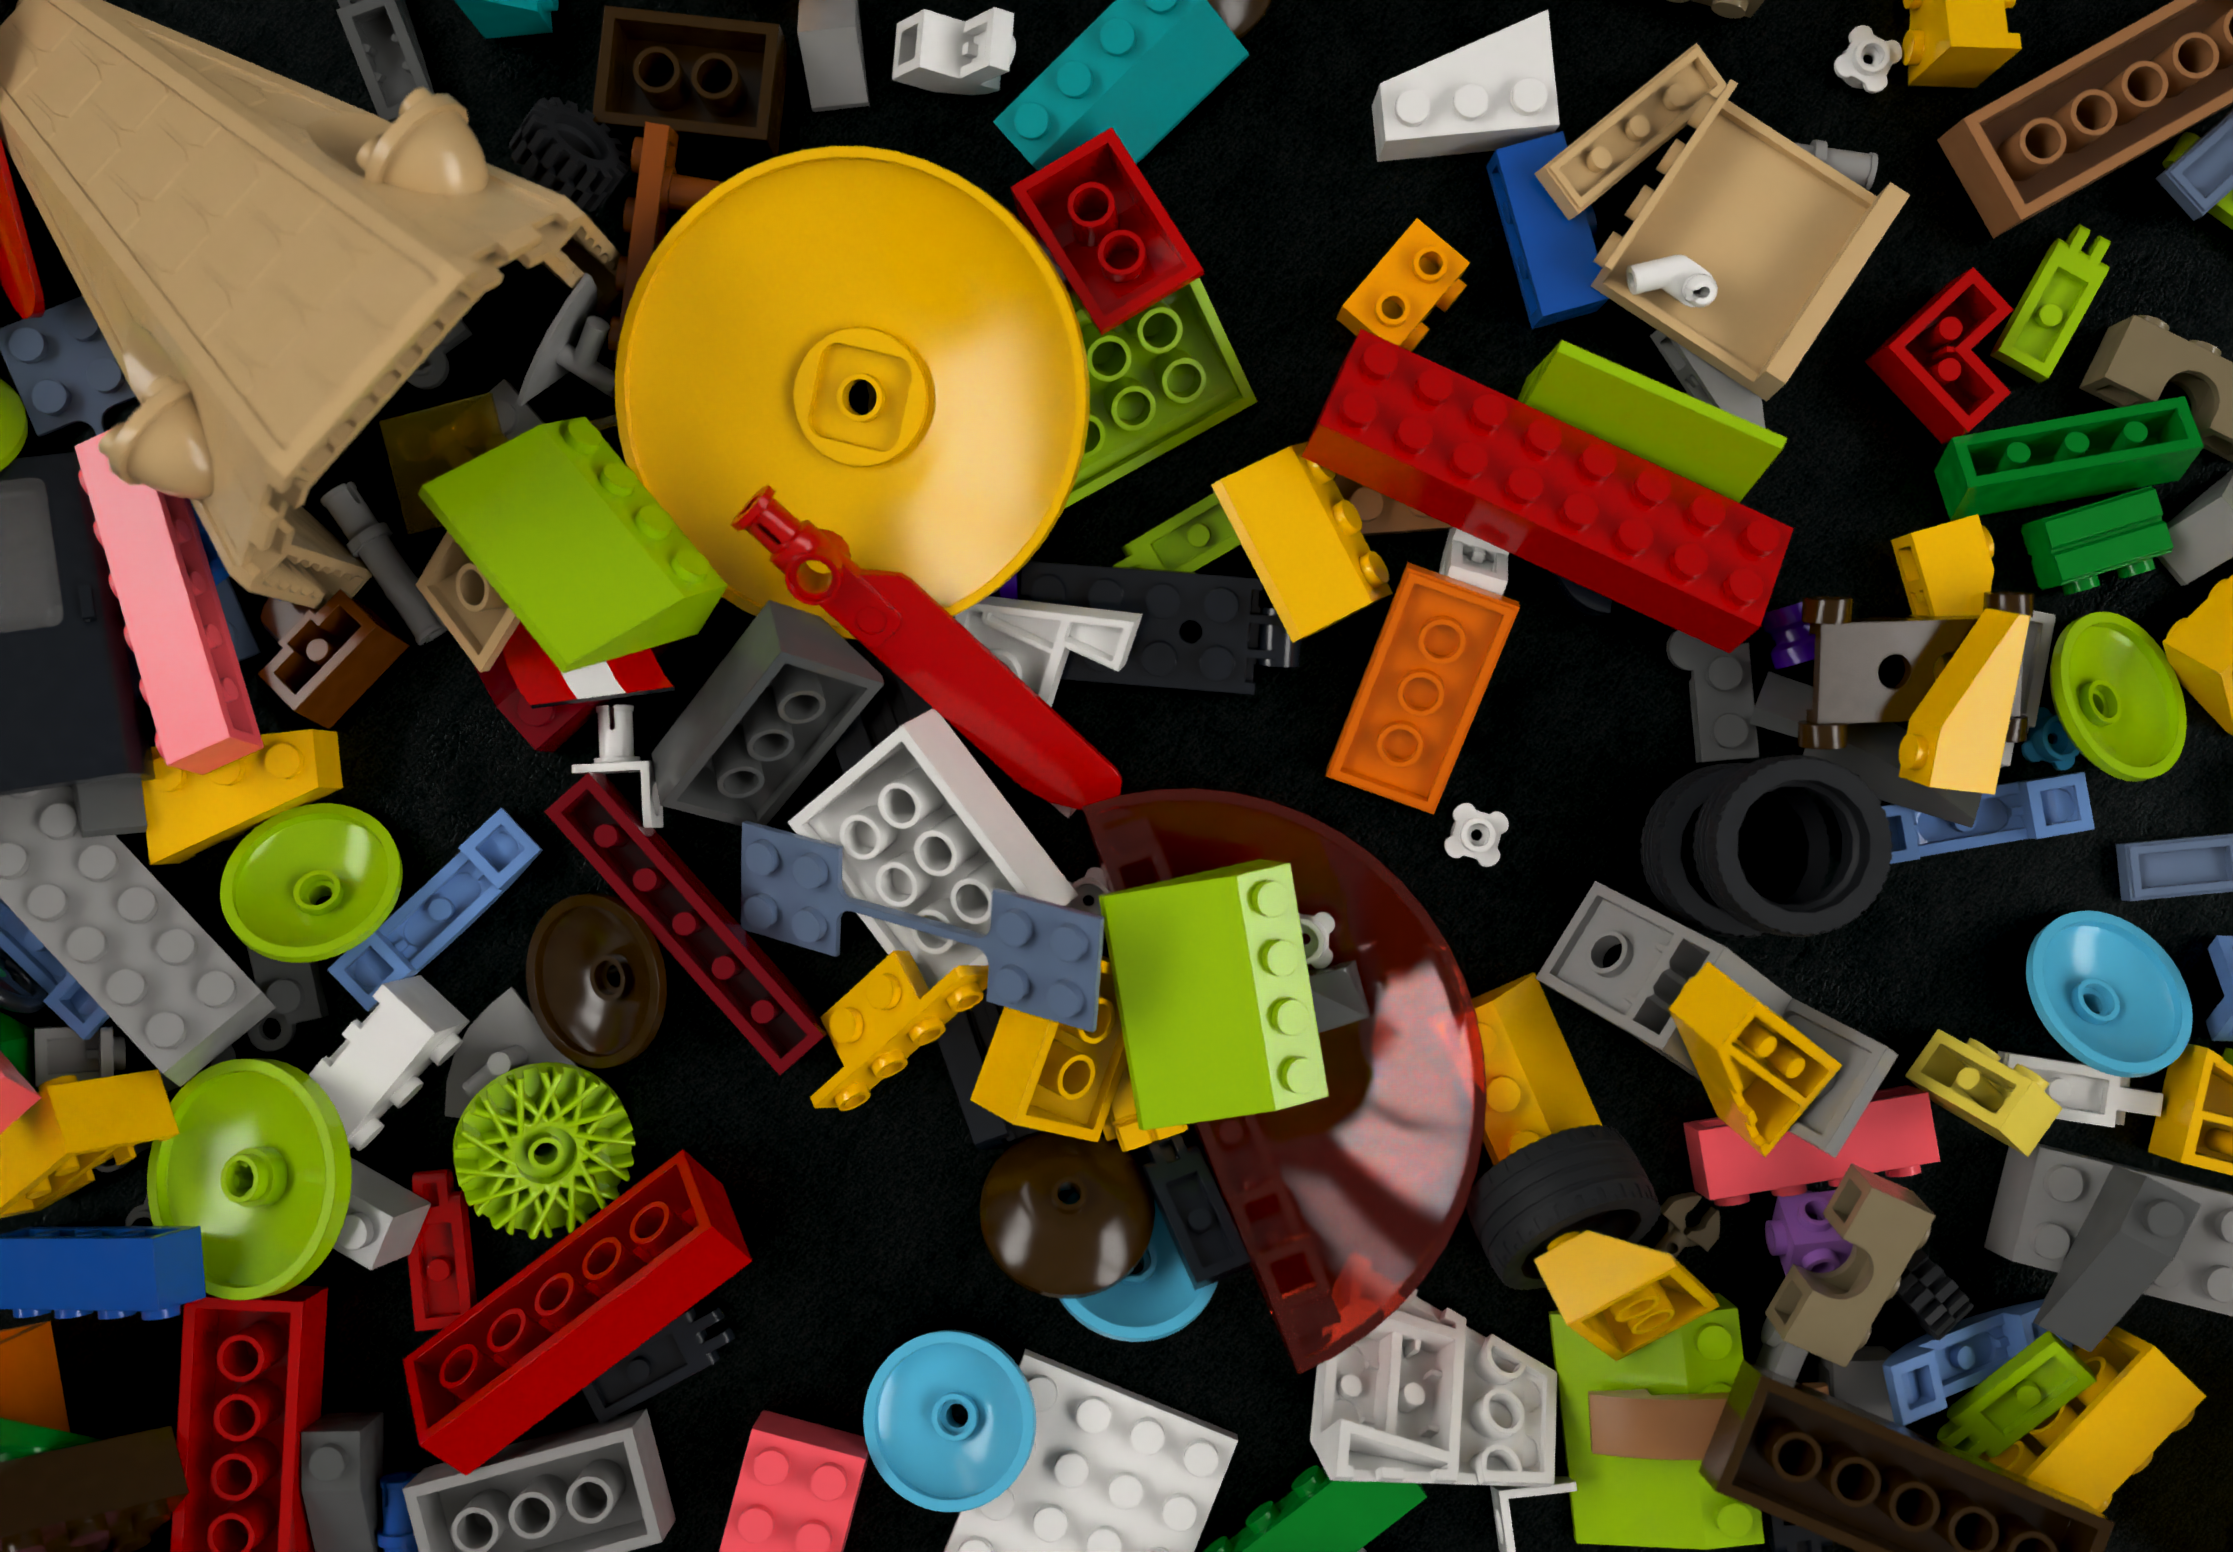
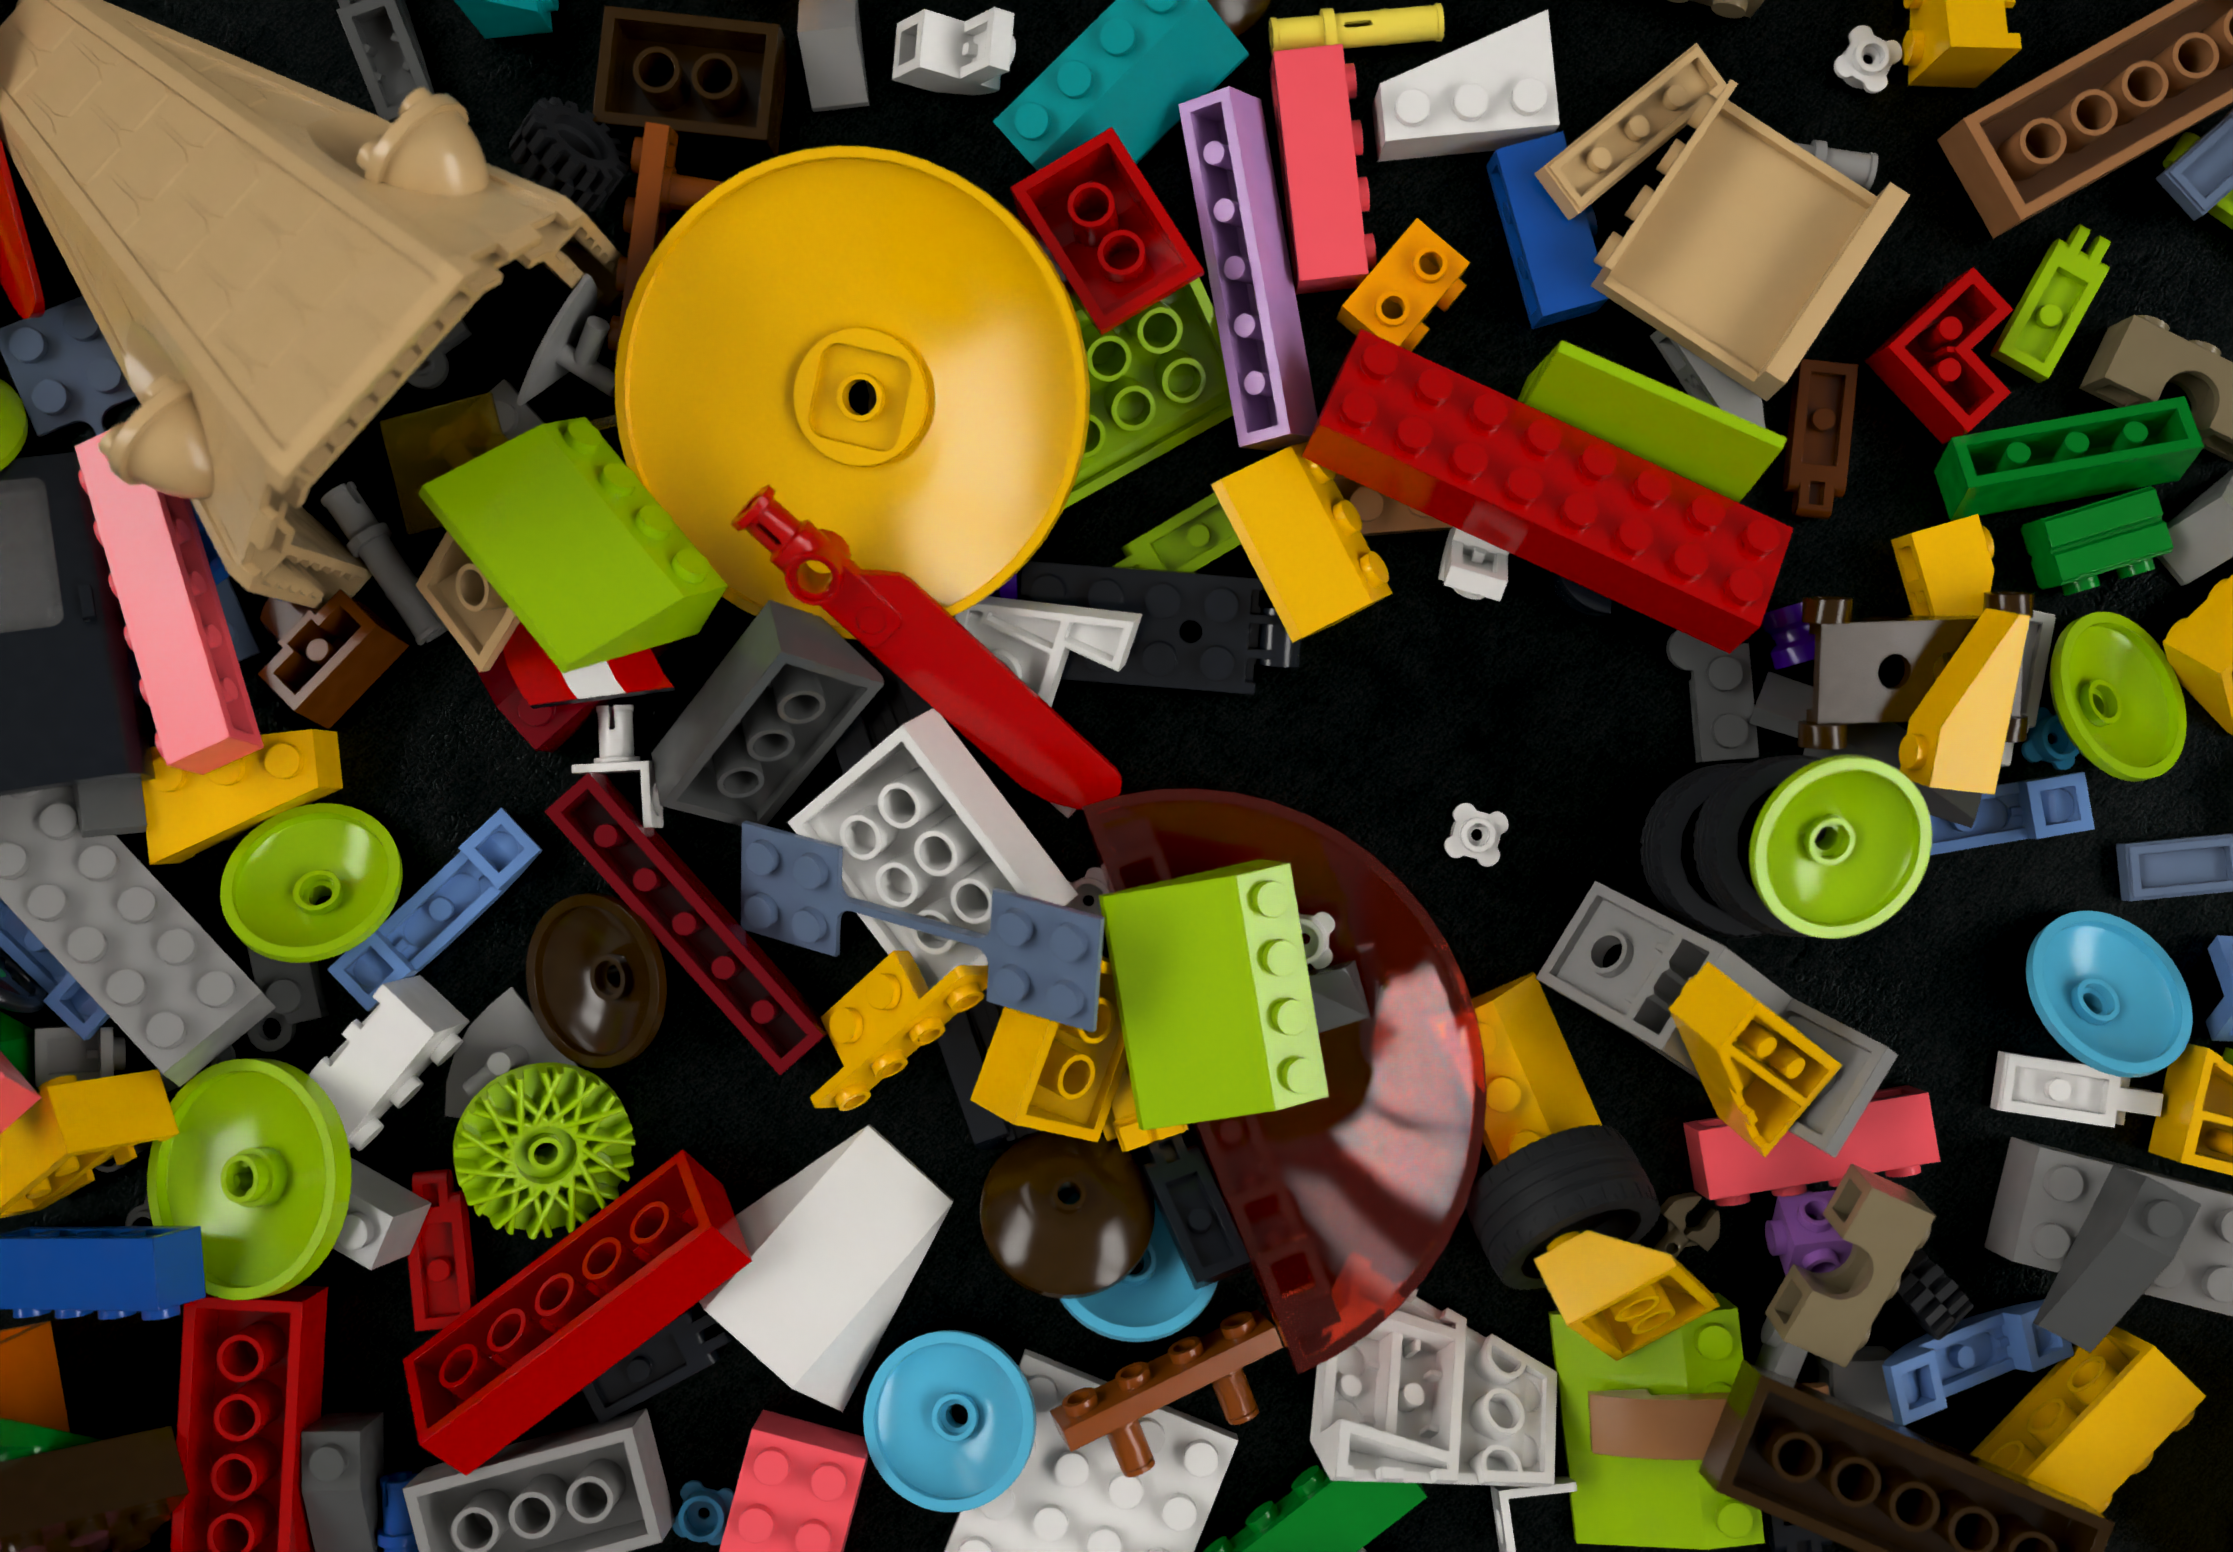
orange tile [1326,563,1520,815] -> none
white arm [1626,255,1718,307] -> none
light yellow brick [1905,1029,2062,1157] -> none
lime hinge [1937,1331,2097,1458] -> none
none -> dark azure plate [672,1480,734,1545]
none -> white wedge [699,1124,954,1412]
none -> dark orange plate [1050,1310,1283,1478]
none -> lavender brick [1178,86,1318,451]
none -> light yellow pin [1269,3,1445,56]
none -> coral brick [1269,44,1377,295]
none -> lime dish [1749,755,1932,938]
none -> reddish brown hinge [1782,359,1858,519]

